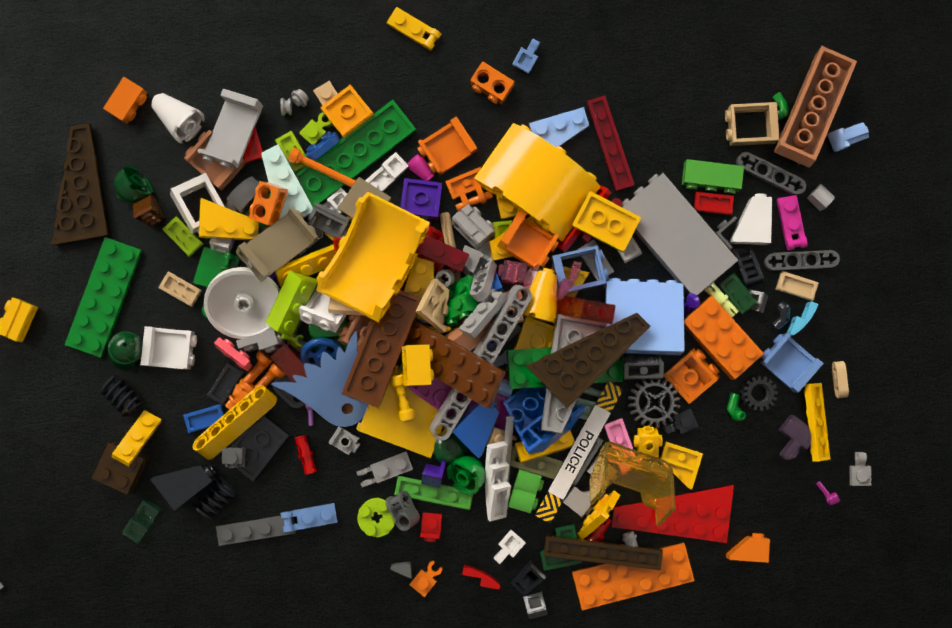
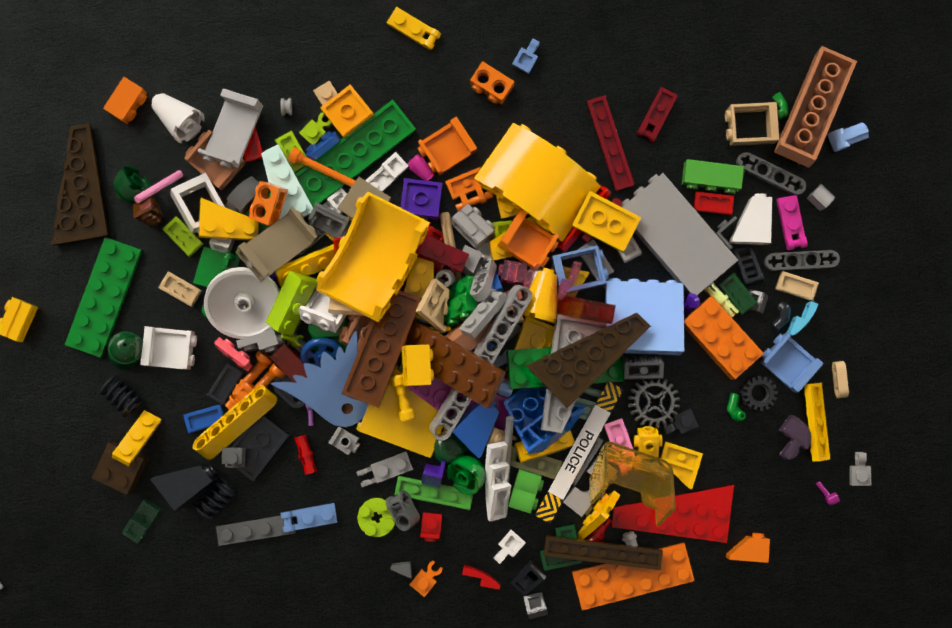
light grey plate [291,89,309,107] -> none
light blue wing [529,107,589,147] -> none
orange plate [663,348,719,404] -> none
none -> bright pink bar [134,170,183,203]
none -> dark red plate [636,87,678,143]

